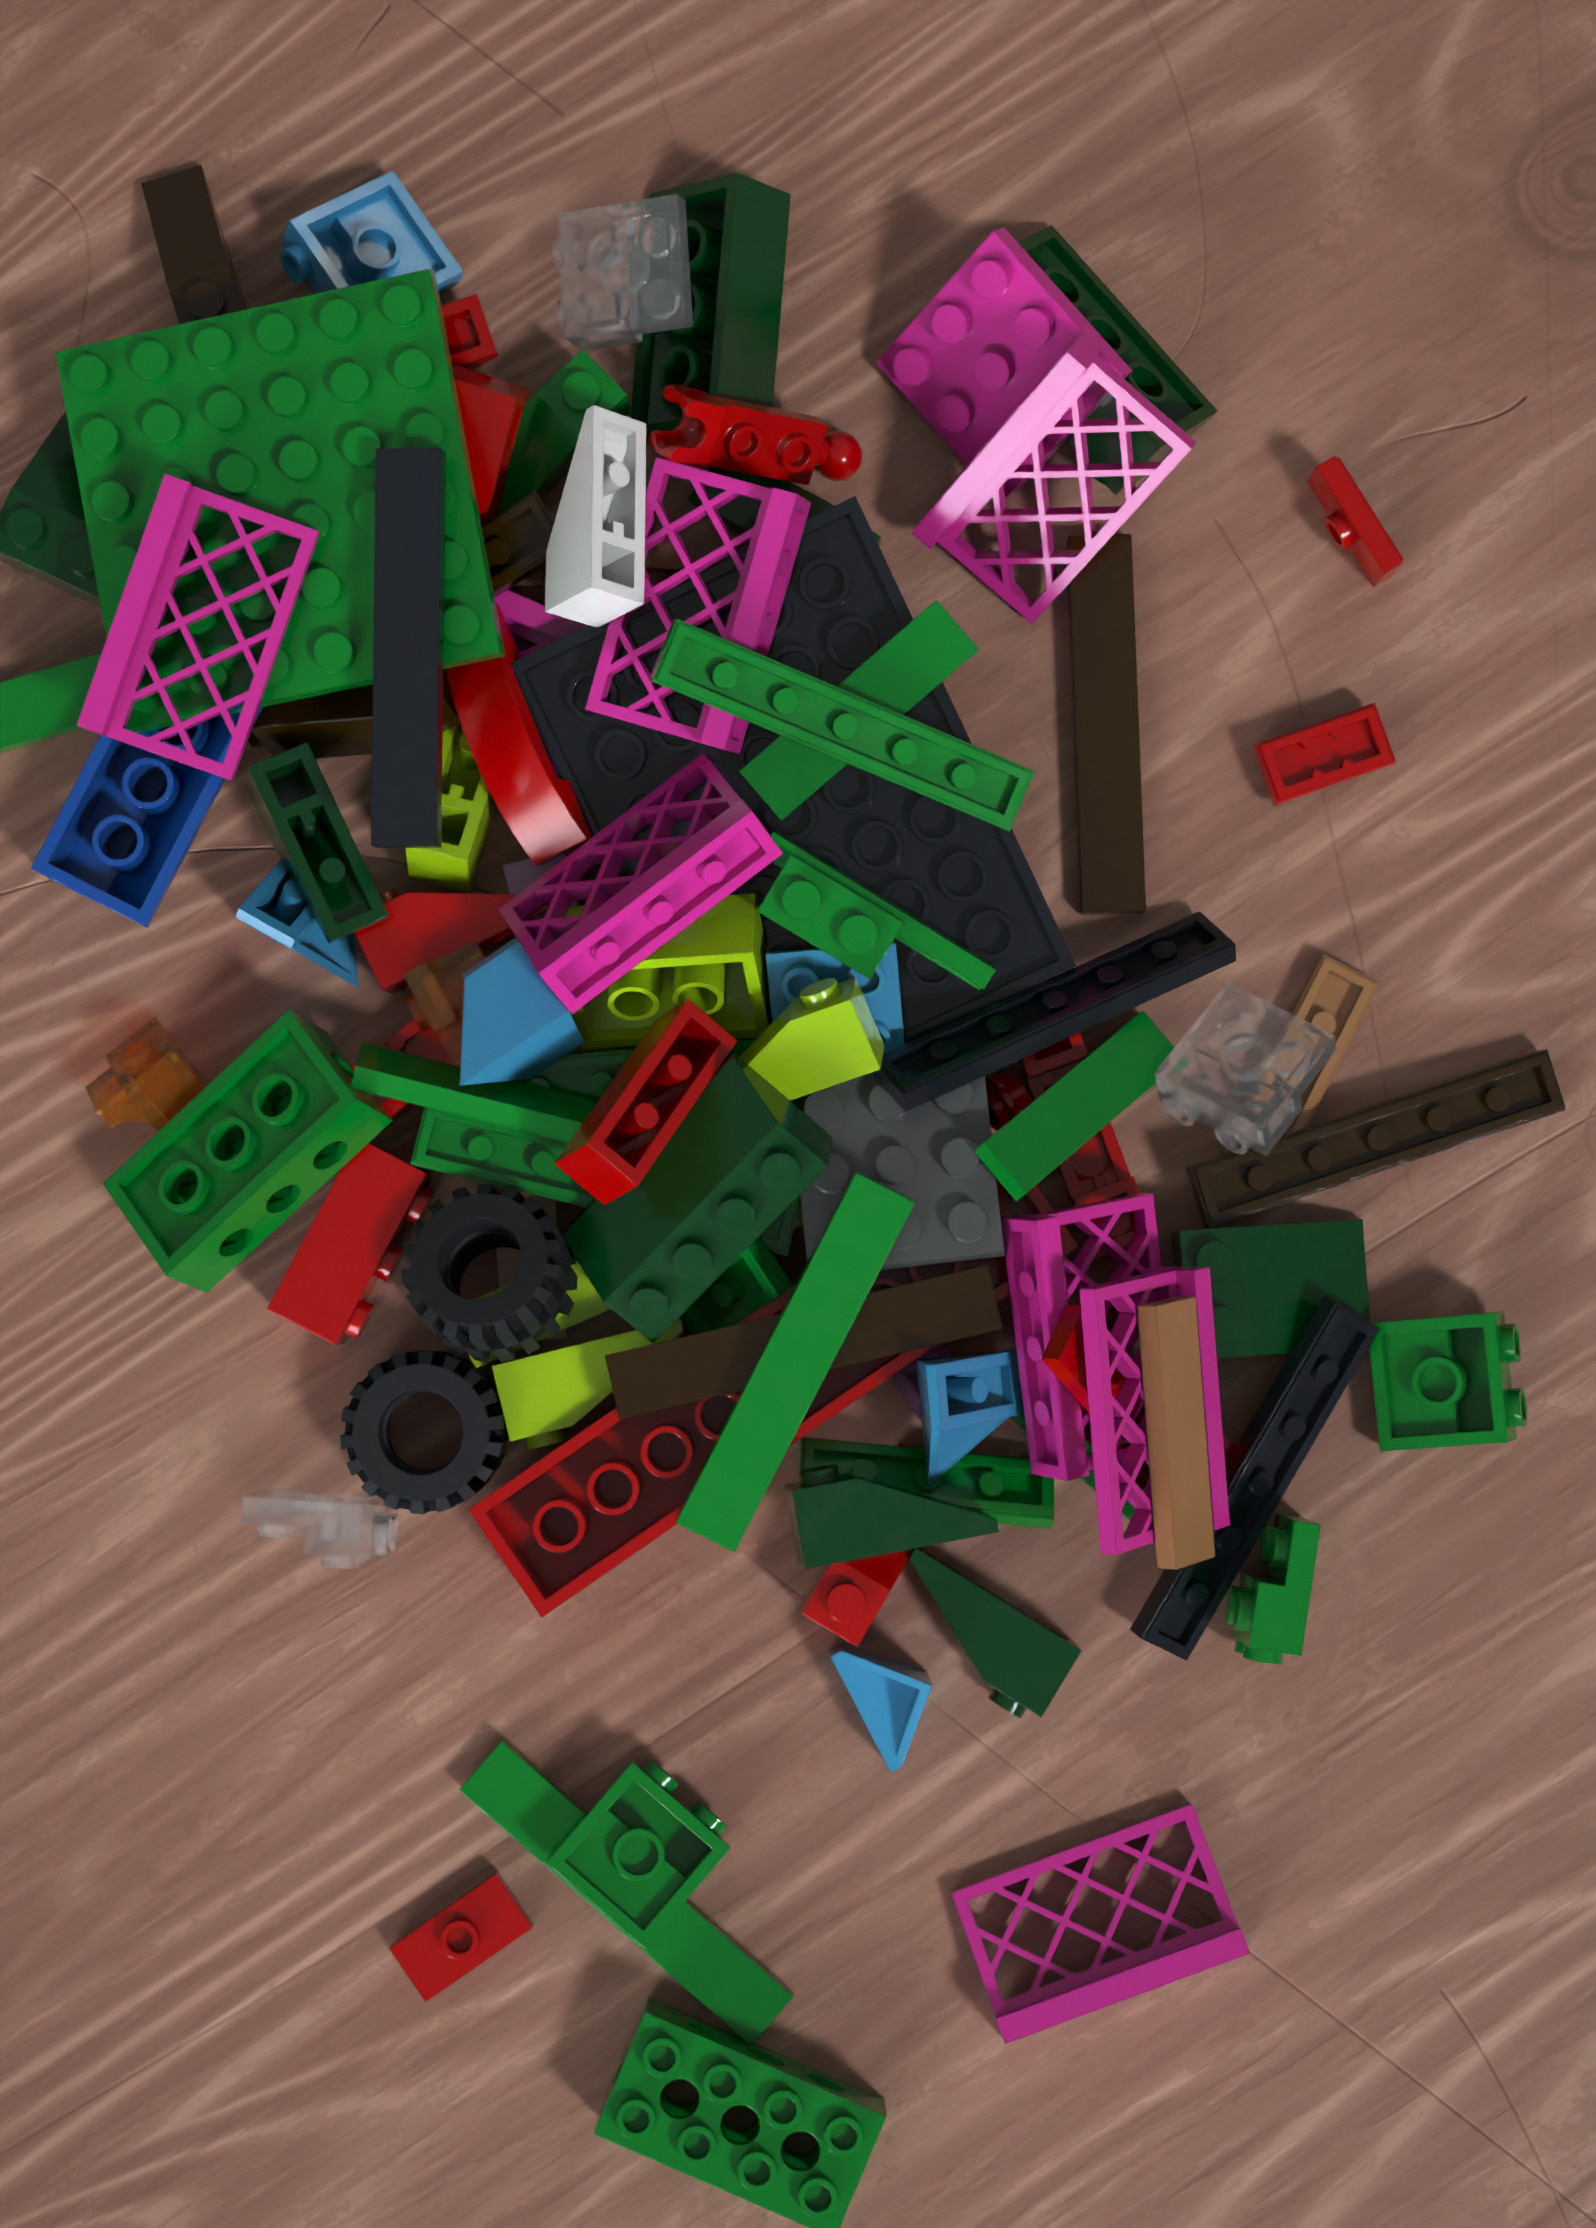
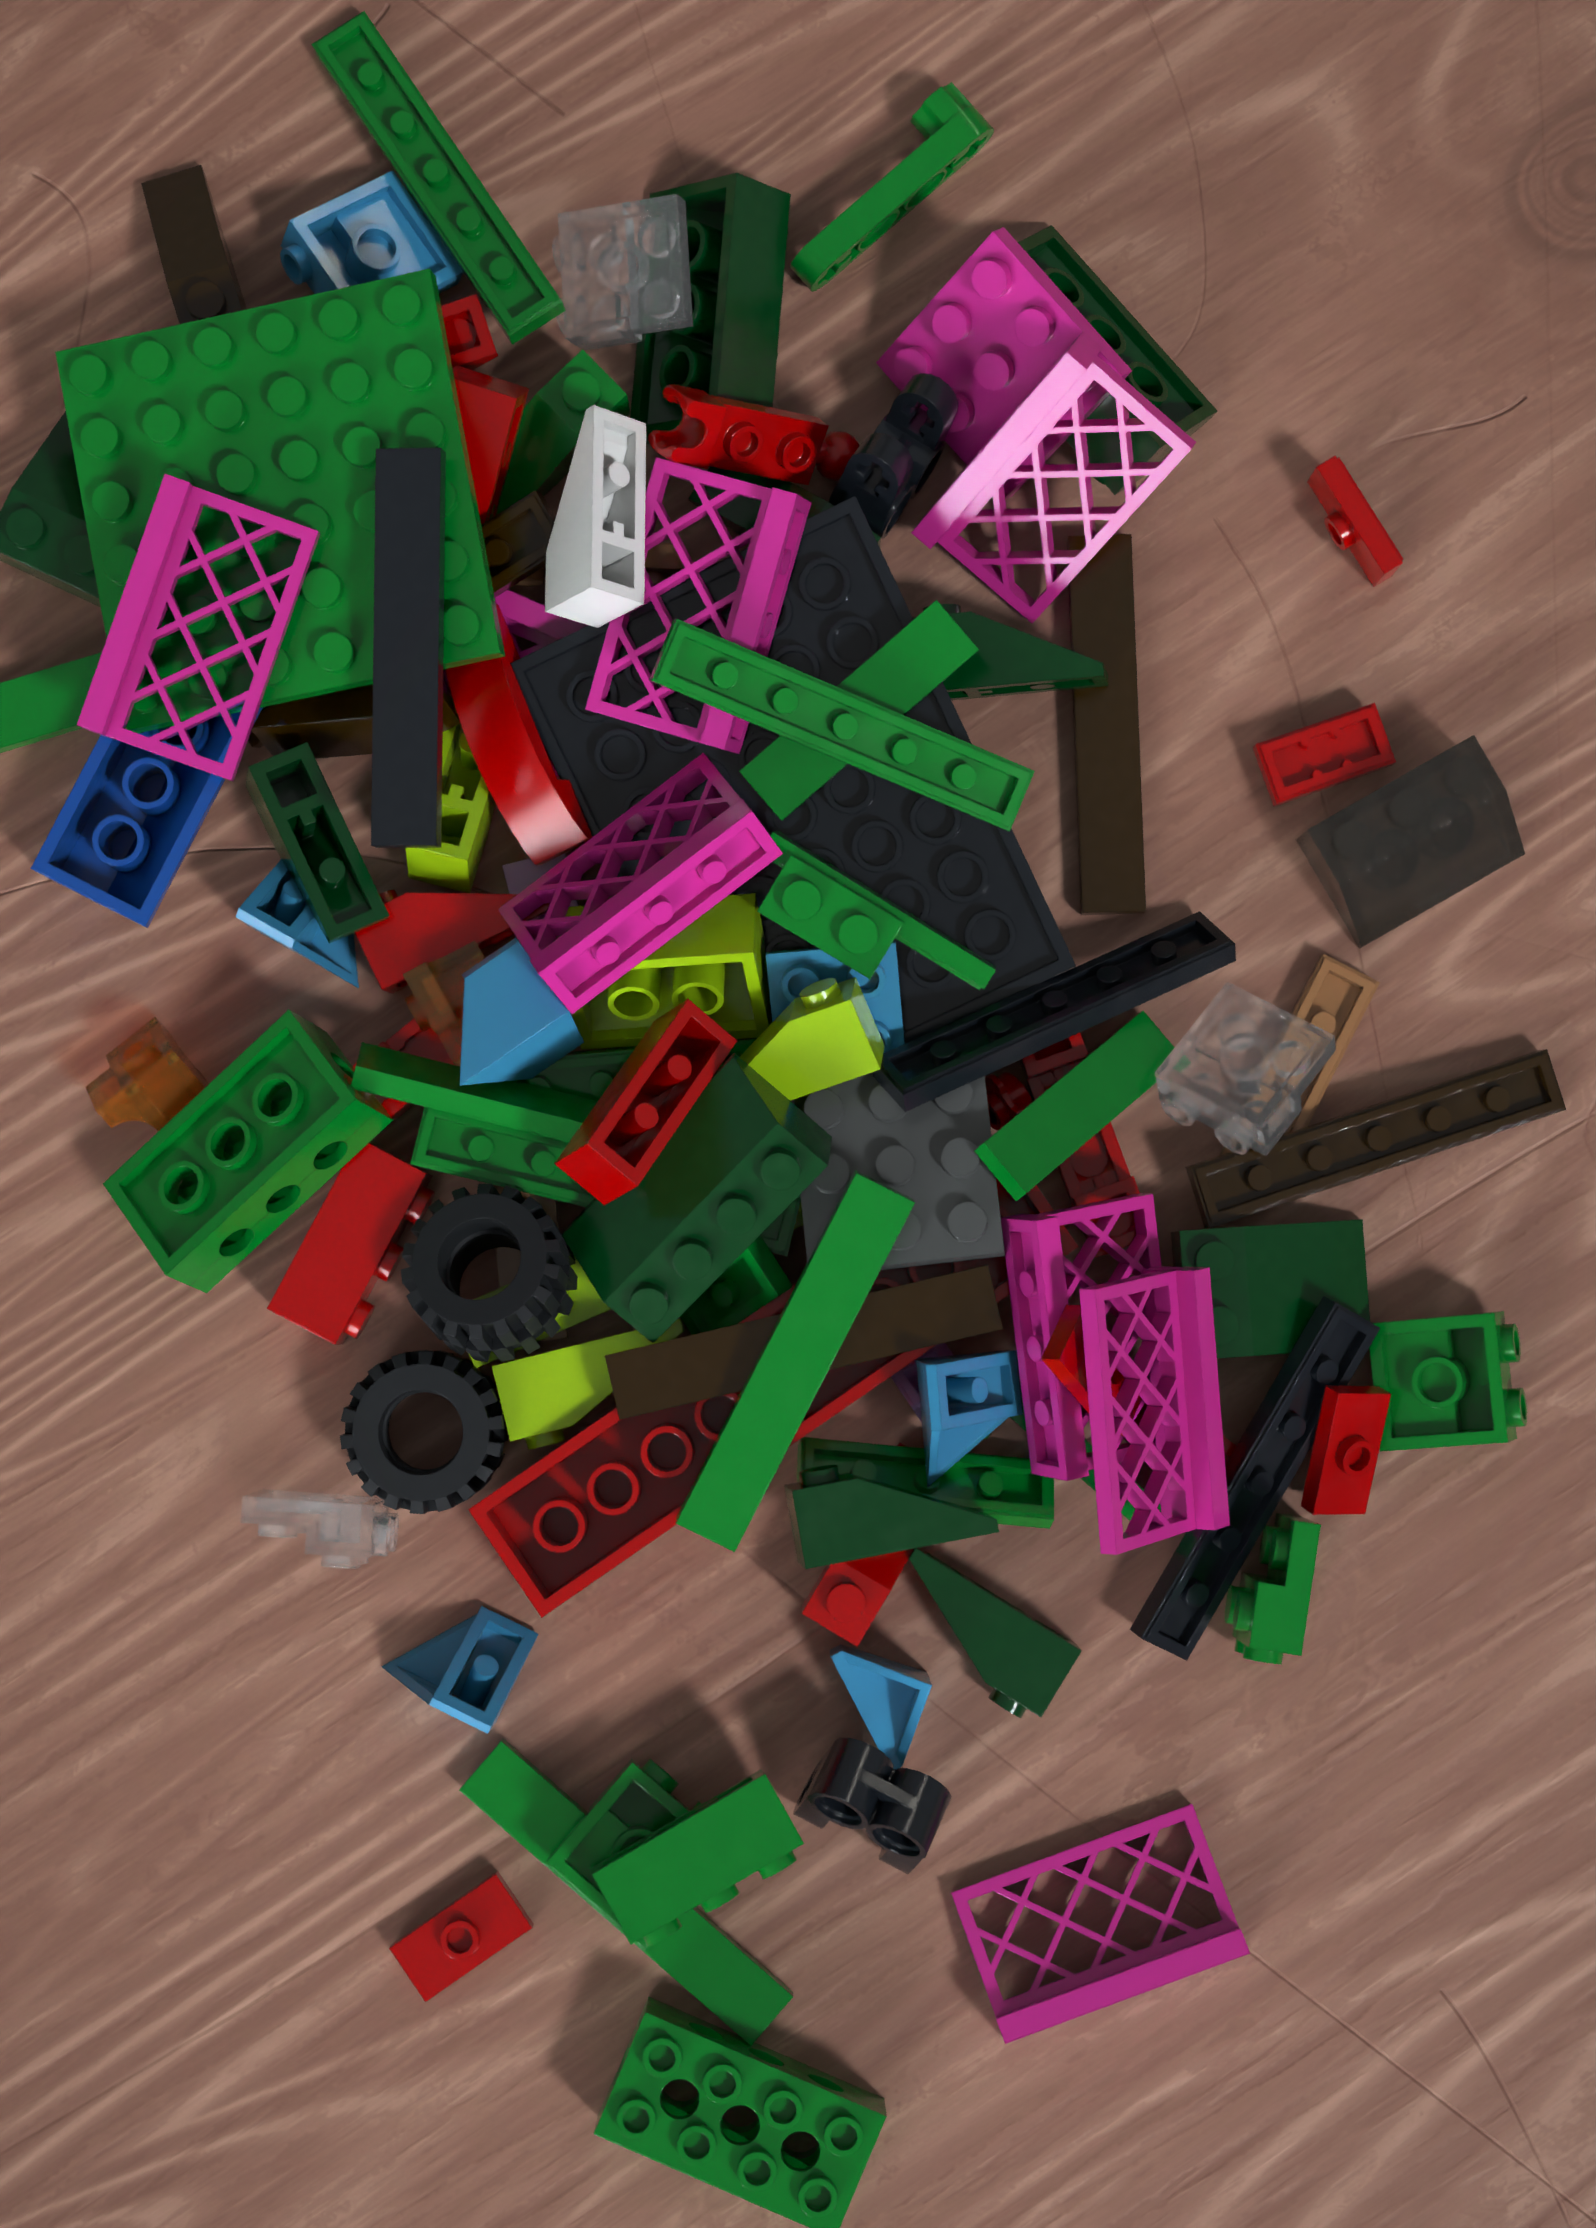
medium nougat tile [1137,1296,1215,1570] -> none
none -> green tile [311,11,566,345]
none -> dark azure slope [381,1606,538,1734]
none -> green brick [591,1770,804,1946]
none -> green beam [790,82,994,292]
none -> black piece [793,1738,952,1874]
none -> black piece [829,373,958,539]
none -> dark green slope [913,604,1109,701]
none -> clear smoke slope [1296,735,1525,949]
none -> red plate [1300,1385,1391,1515]

